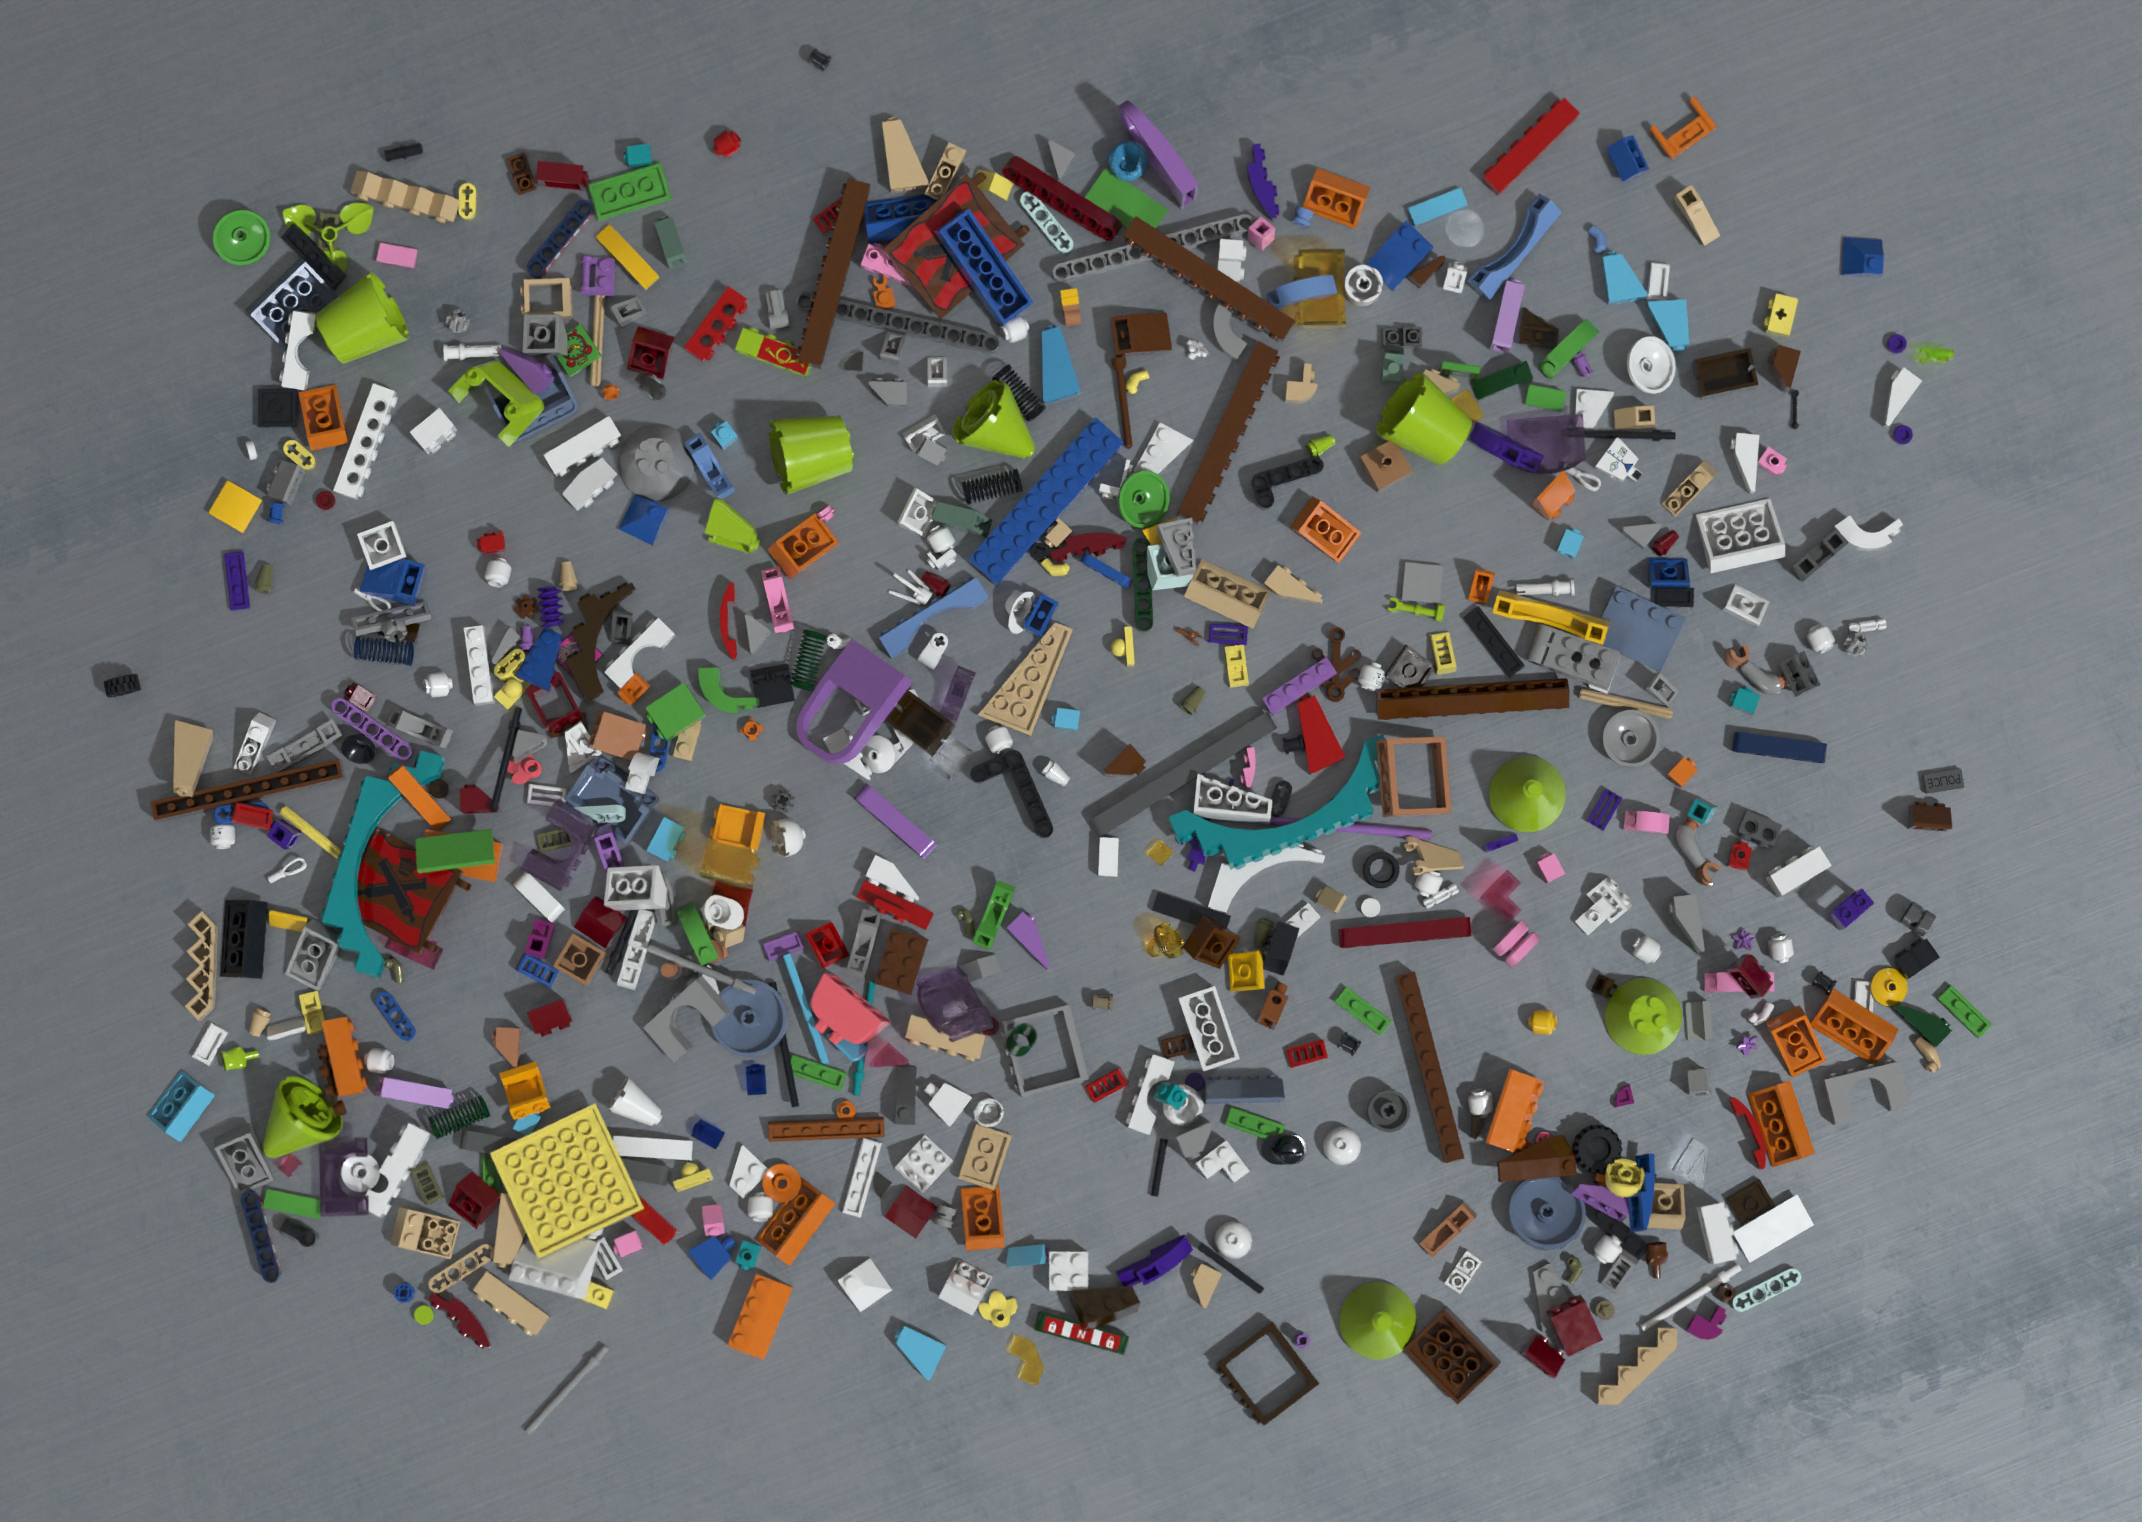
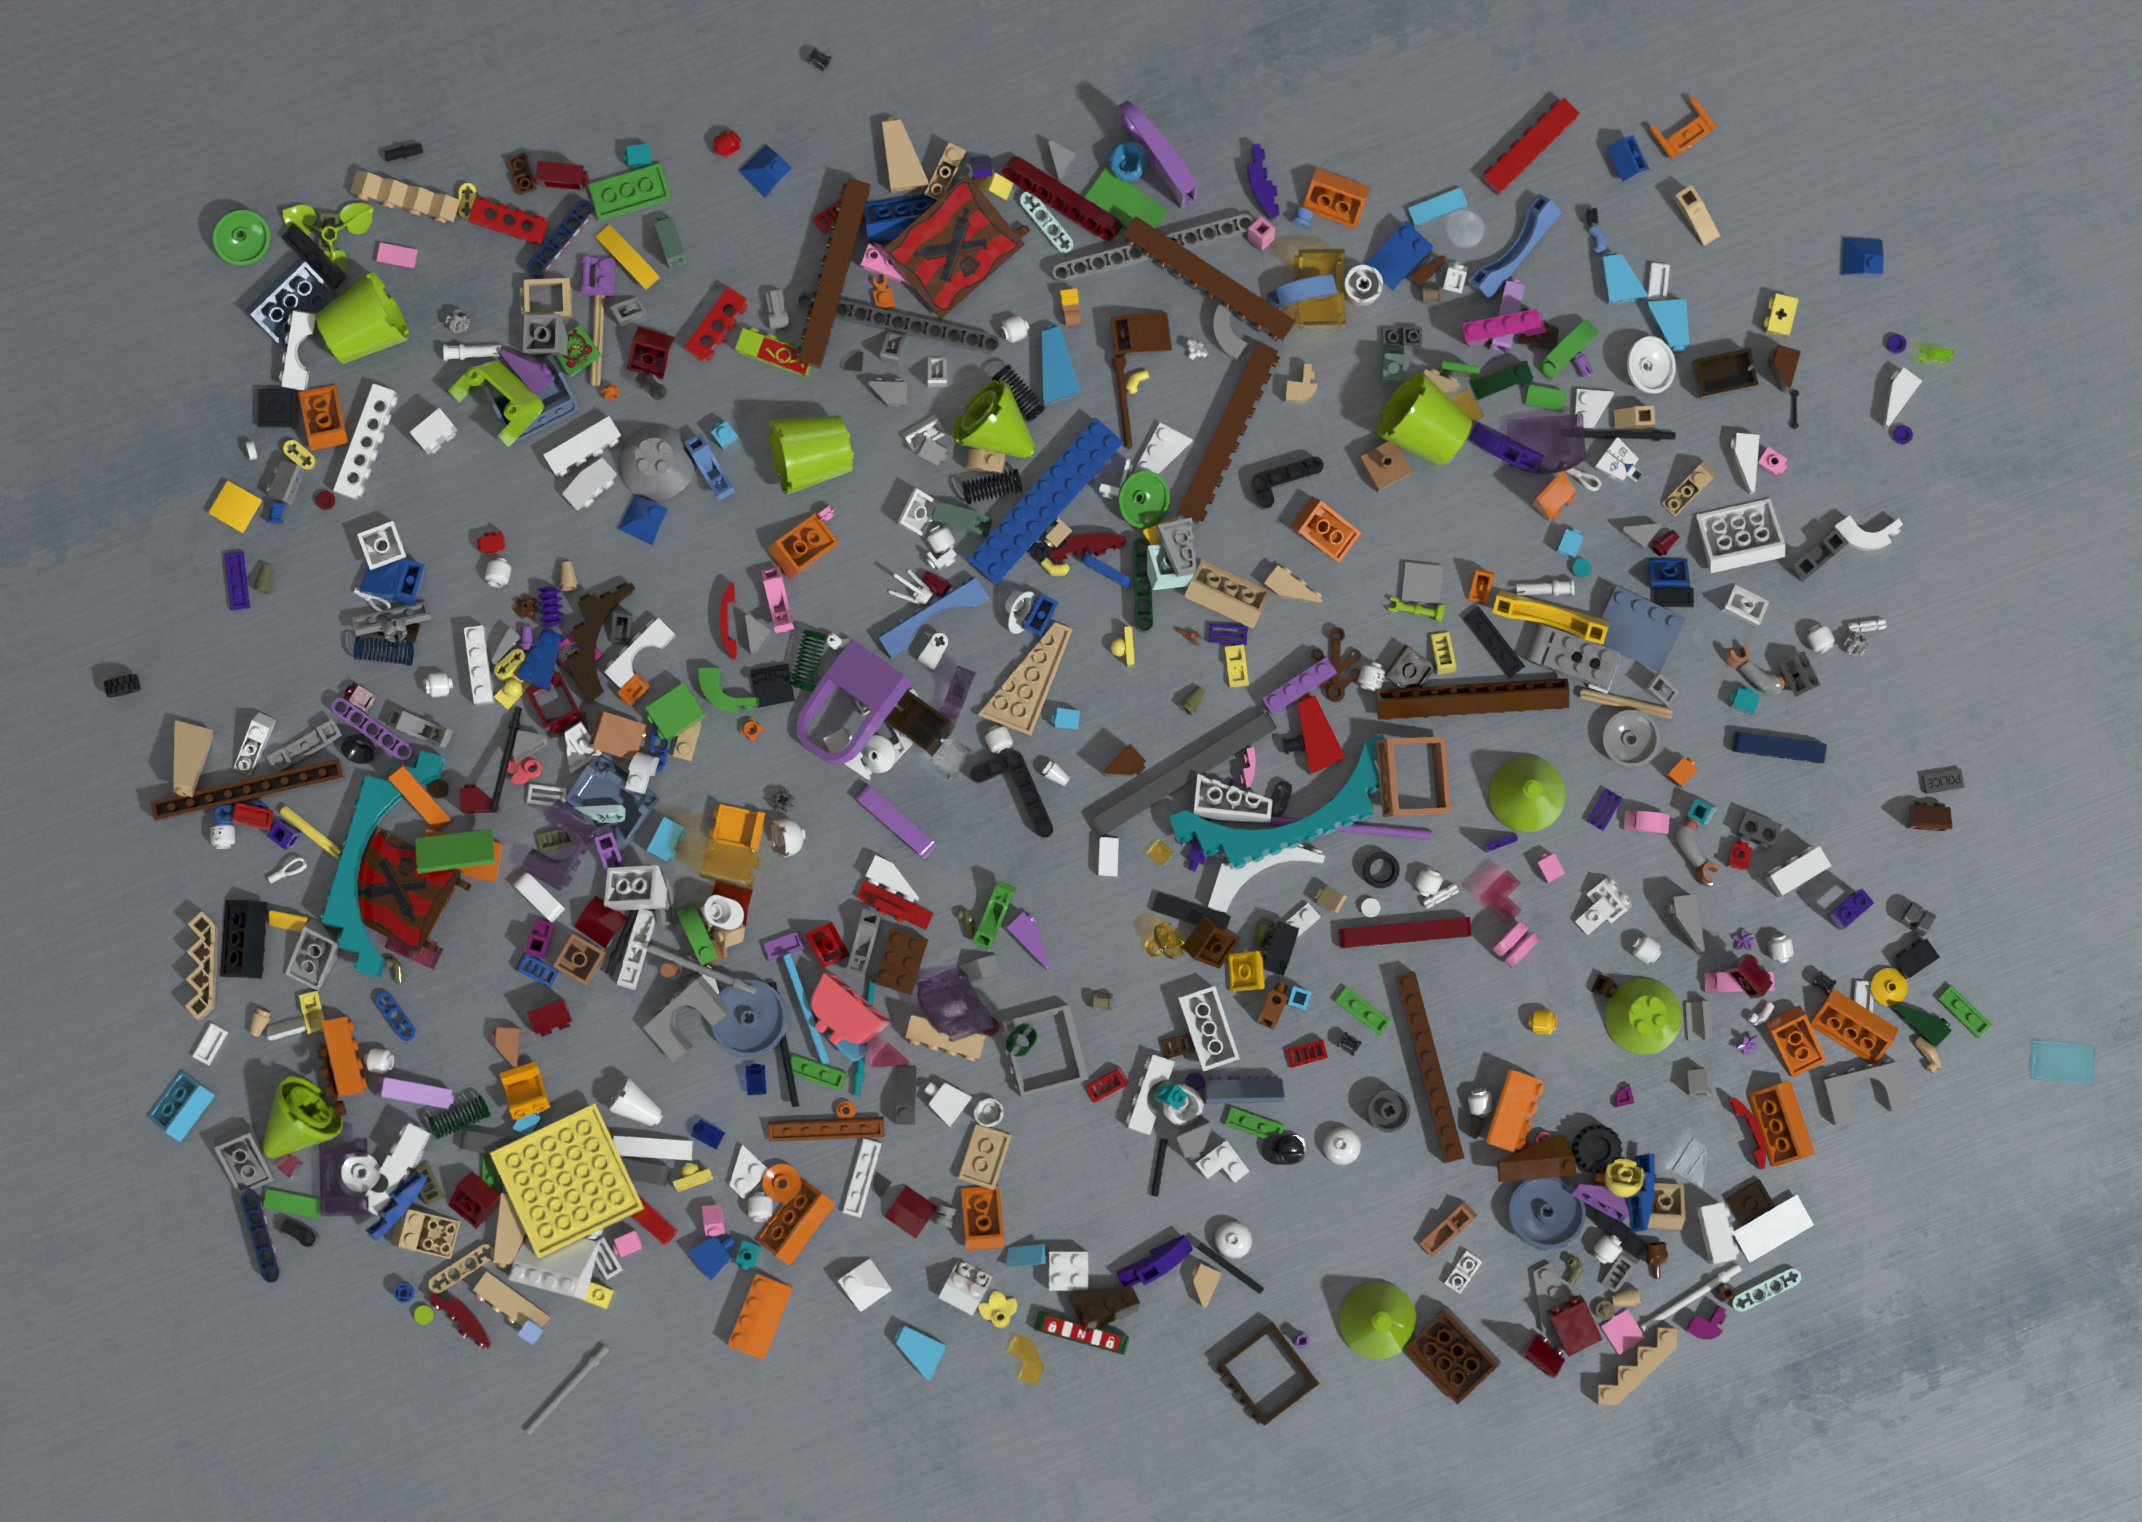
lime piece [221,1046,259,1071] -> none
lime windscreen [705,497,760,554] -> none
white bracket [895,1136,953,1194] -> none
blue brick [933,209,1034,325] -> none
white brick [1217,239,1246,283] -> none
lime cone [1306,434,1336,457] -> none
tan flag [1403,836,1464,875] -> none
none -> blue slope [366,1171,427,1240]
none -> red brick [468,197,548,246]
none -> medium blue slope [518,1319,545,1346]
none -> blue slope [739,145,793,198]
none -> tan brick [966,449,1006,474]
none -> tile [971,156,993,178]
none -> medium azure brick [1287,986,1312,1011]
none -> dark tan bush [1421,285,1442,303]
none -> dark pink arch [1462,308,1546,348]
none -> teal tile [1572,558,1592,578]
none -> black bush [1586,207,1598,225]
none -> bright pink piece [1600,1309,1646,1355]
none -> tan cone [1612,1288,1641,1307]
none -> clear light blue piece [2030,1041,2095,1085]

